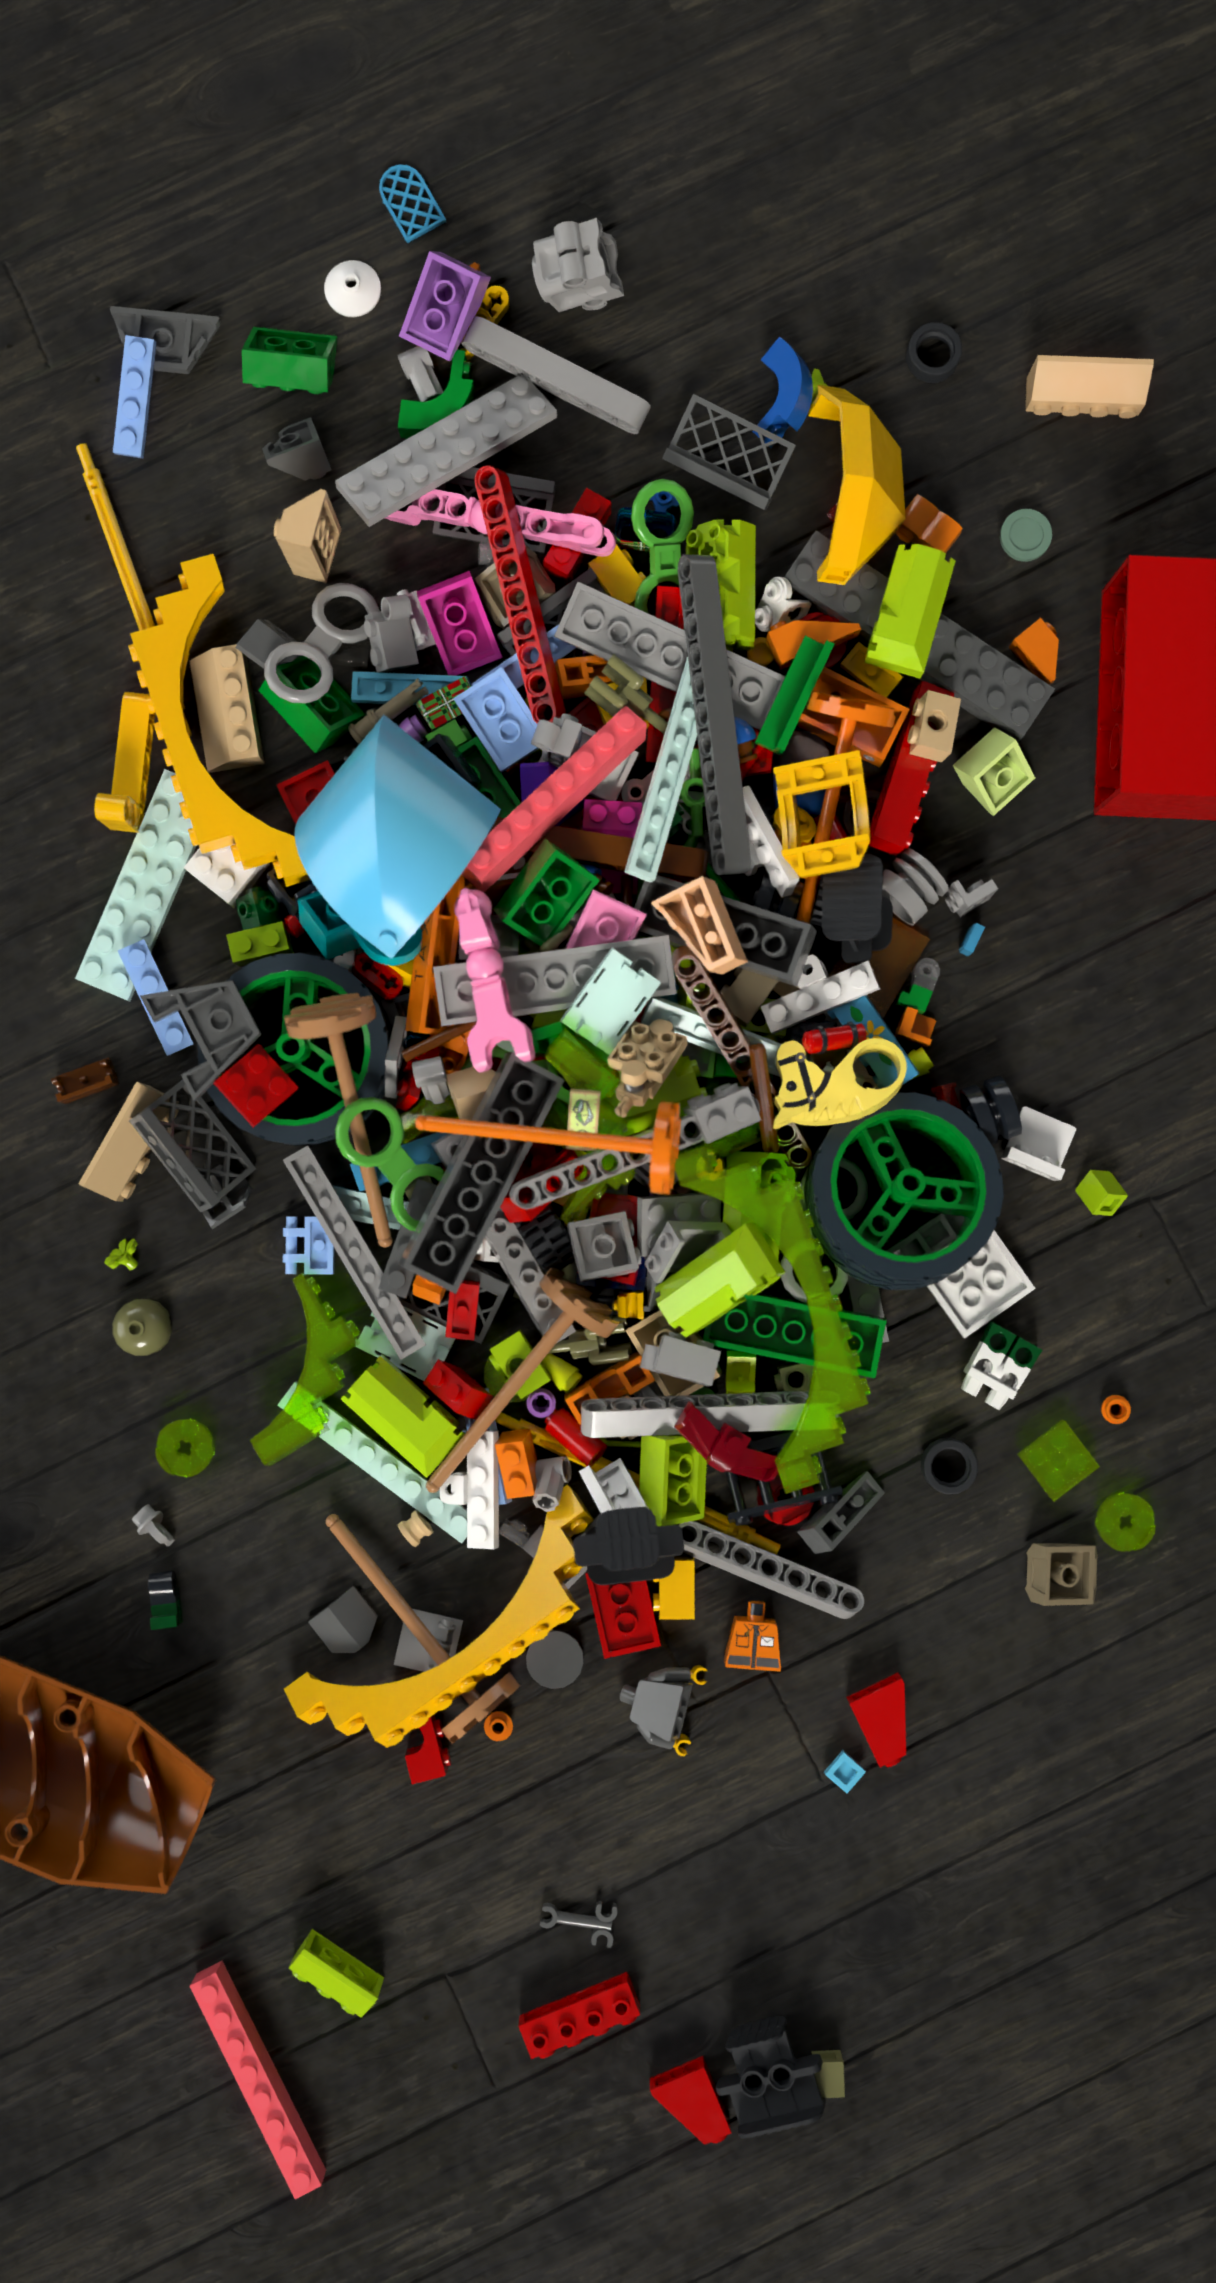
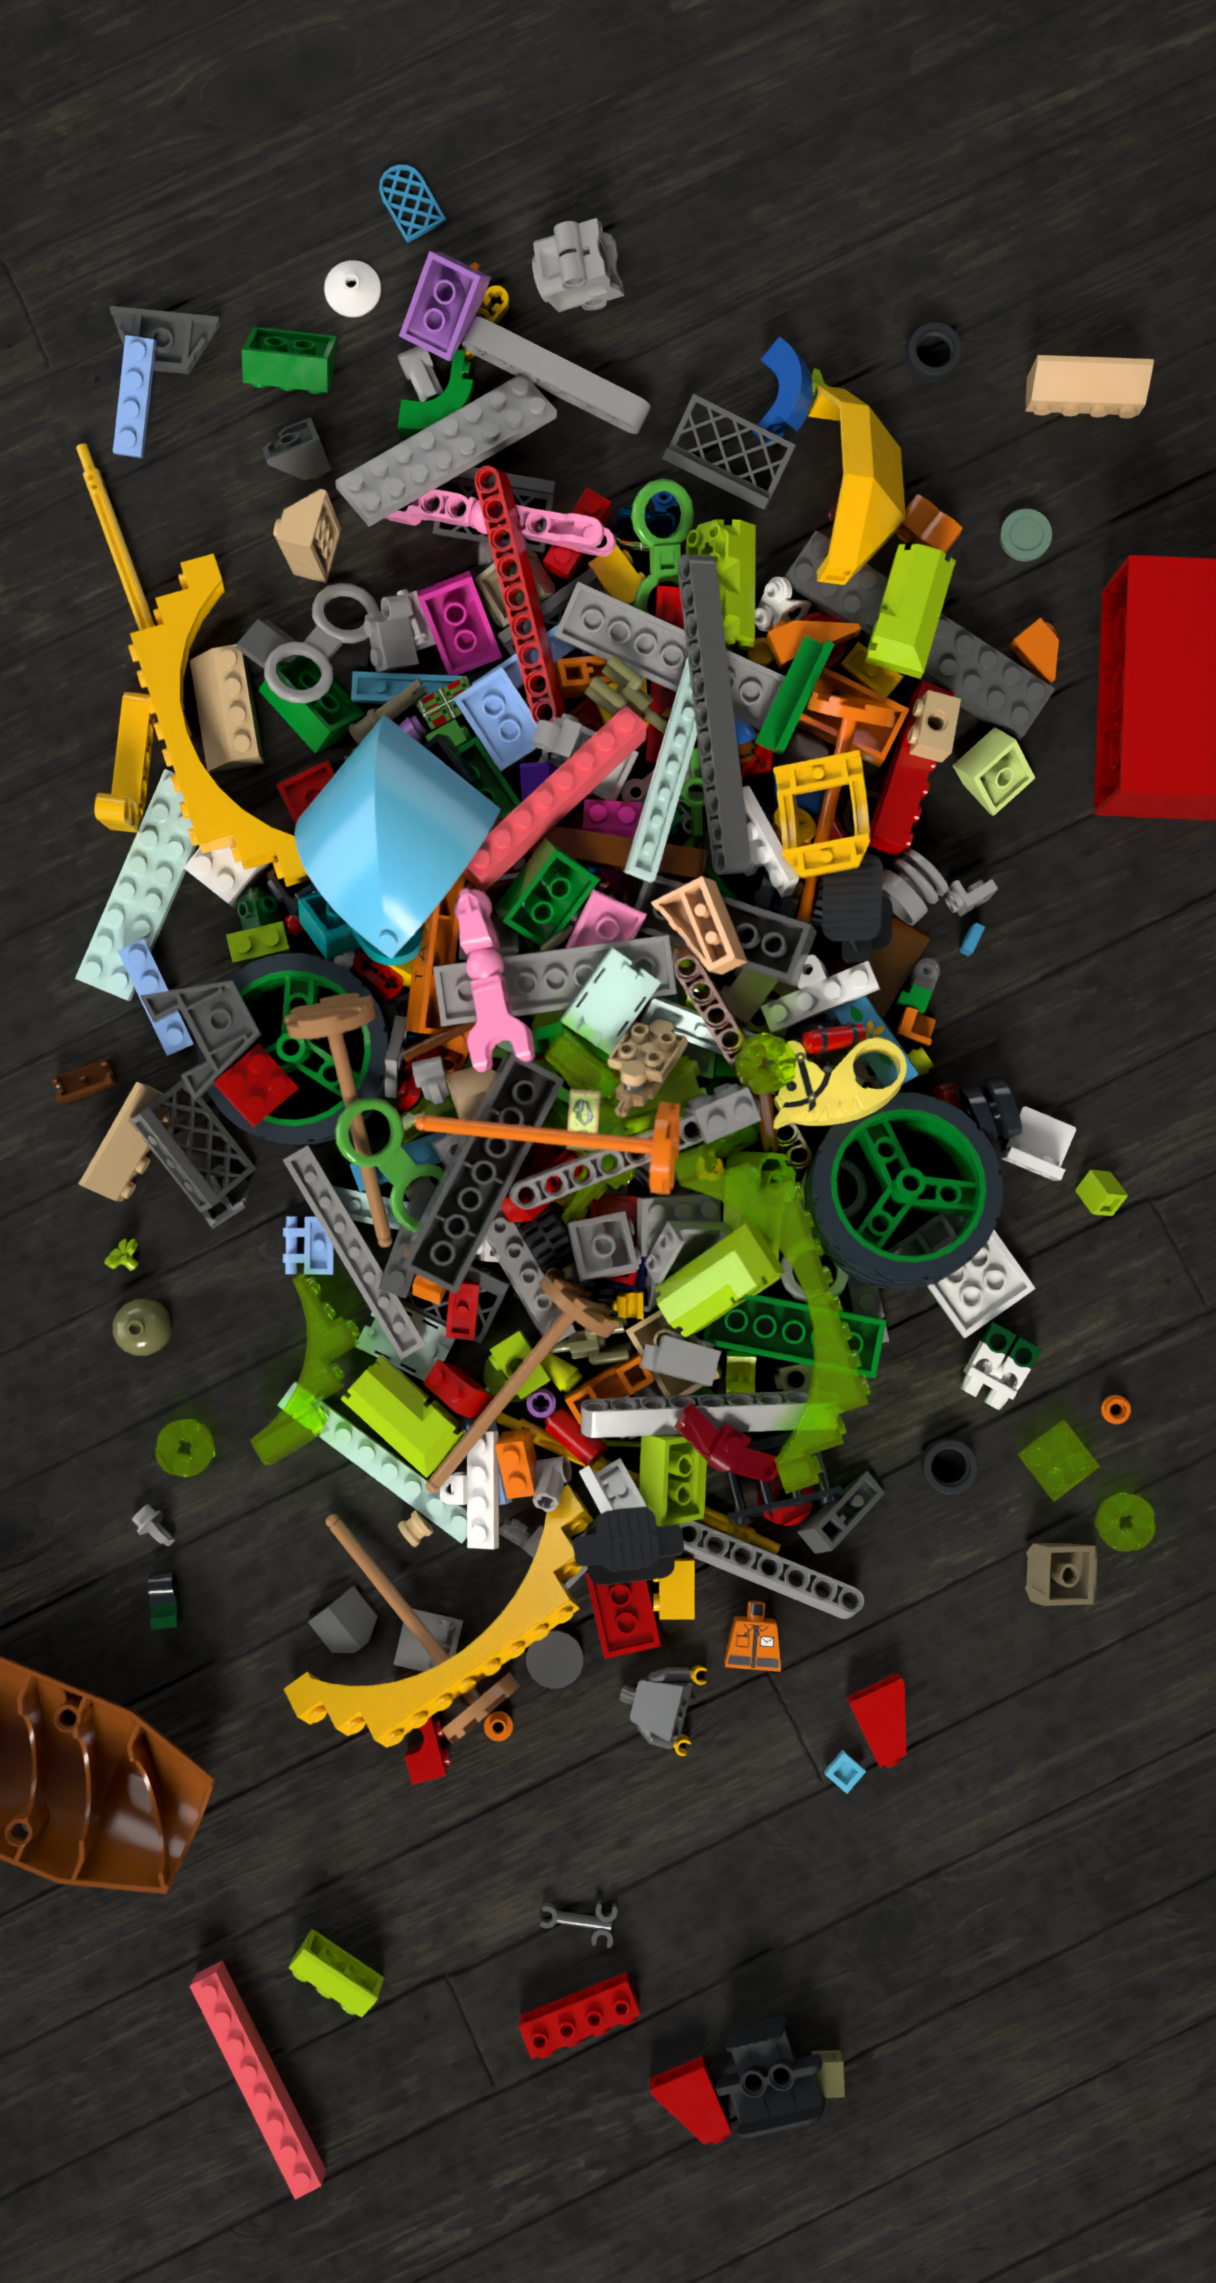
none -> clear neon green plate [735,1033,796,1094]

